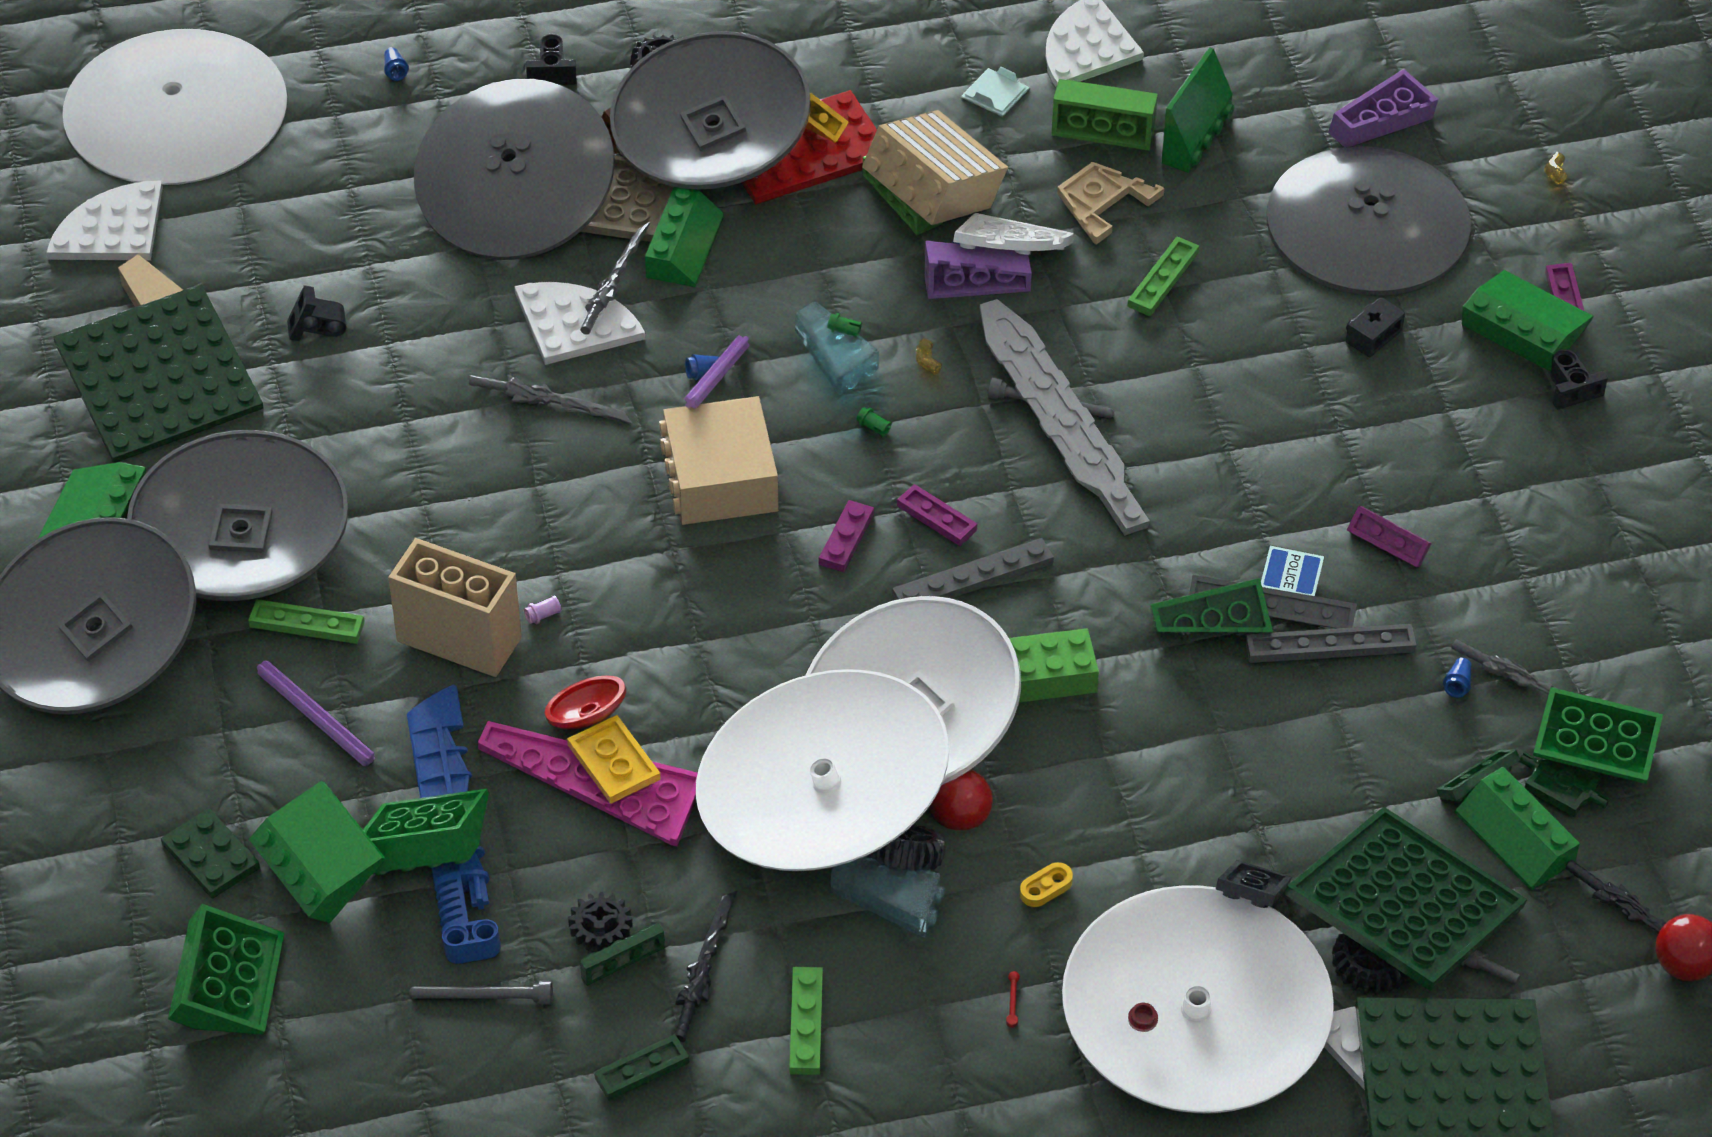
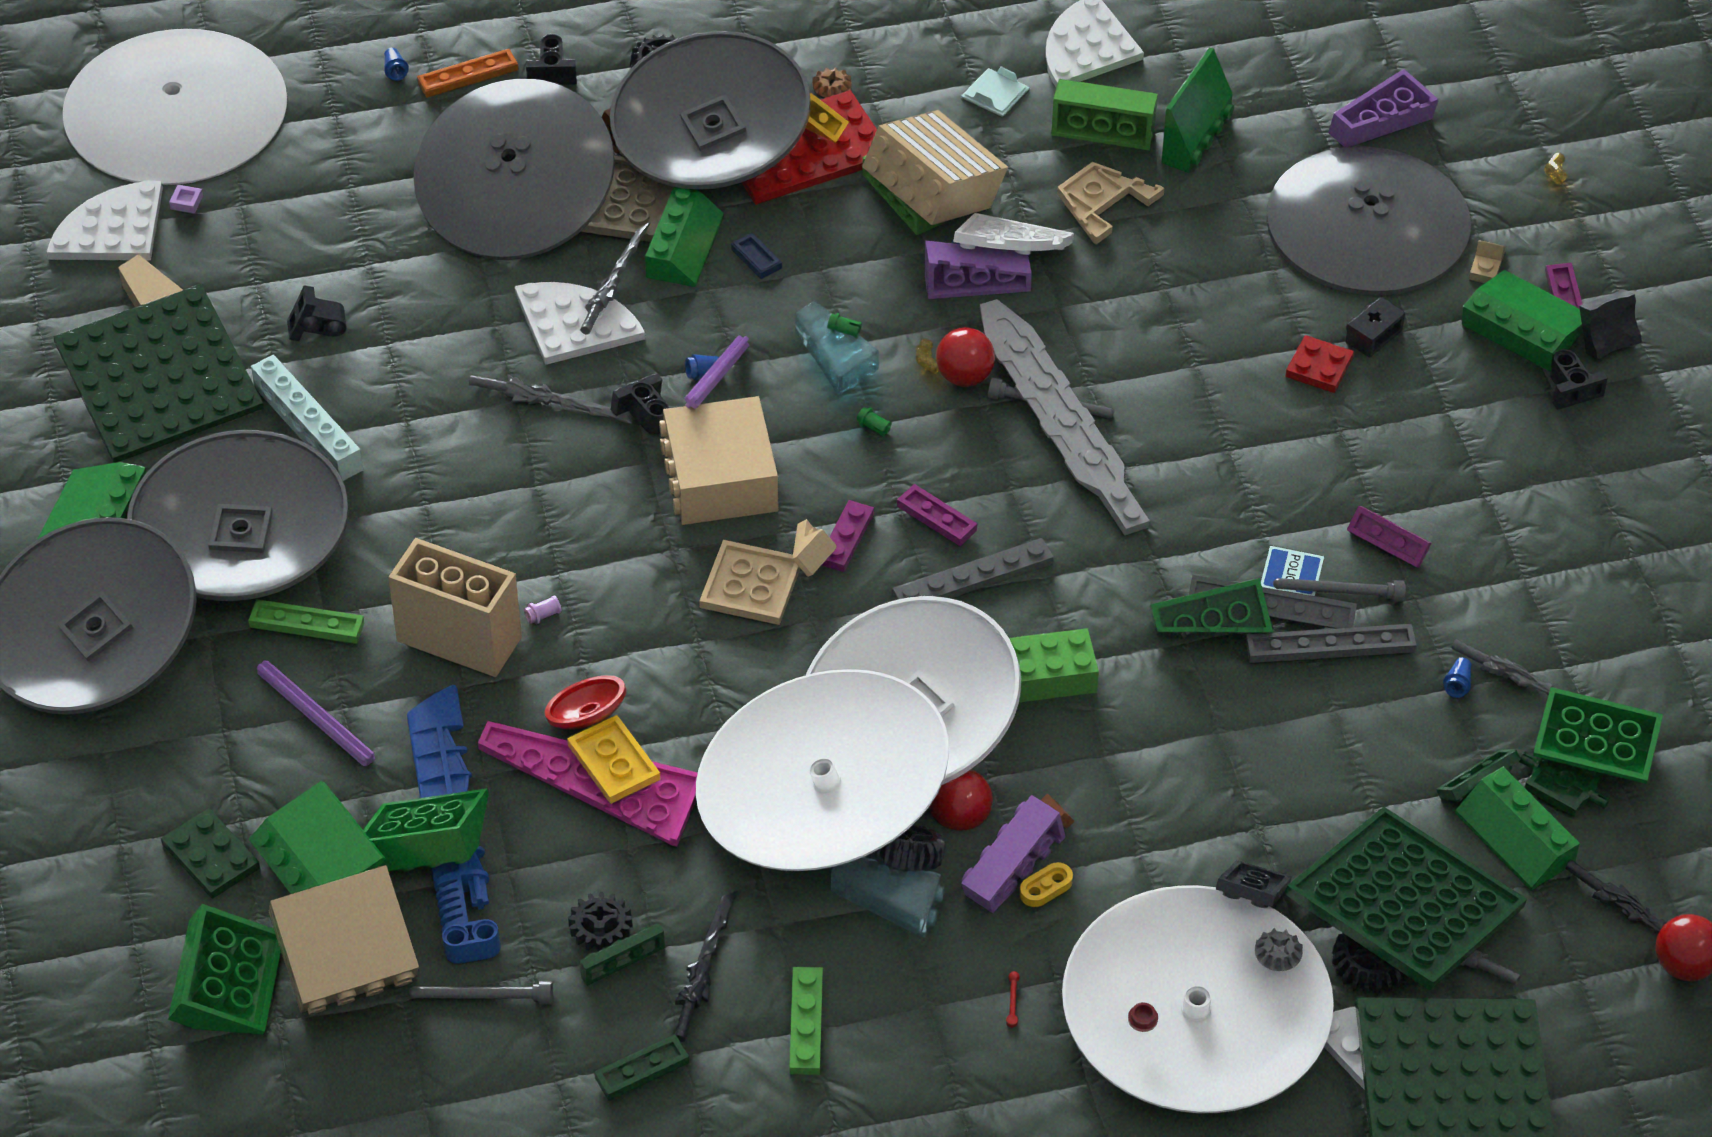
bright green plate [1127,236,1199,316] -> none
none -> lavender plate [169,185,203,214]
none -> light aqua brick [251,355,363,481]
none -> tan brick [269,865,419,1015]
none -> orange tile [417,49,519,98]
none -> black tile [610,373,669,434]
none -> tan plate [700,540,800,625]
none -> dark blue tile [731,233,782,279]
none -> tan slope [792,520,837,577]
none -> medium nougat gear [812,67,852,98]
none -> red piece [936,327,995,387]
none -> medium lavender wedge [961,795,1066,913]
none -> dark orange plate [1041,793,1075,829]
none -> dark grey gear [1255,928,1303,971]
none -> dark grey piece [1273,578,1406,603]
none -> red plate [1285,335,1354,393]
none -> tan slope [1469,240,1506,283]
none -> black brick [1579,289,1642,359]

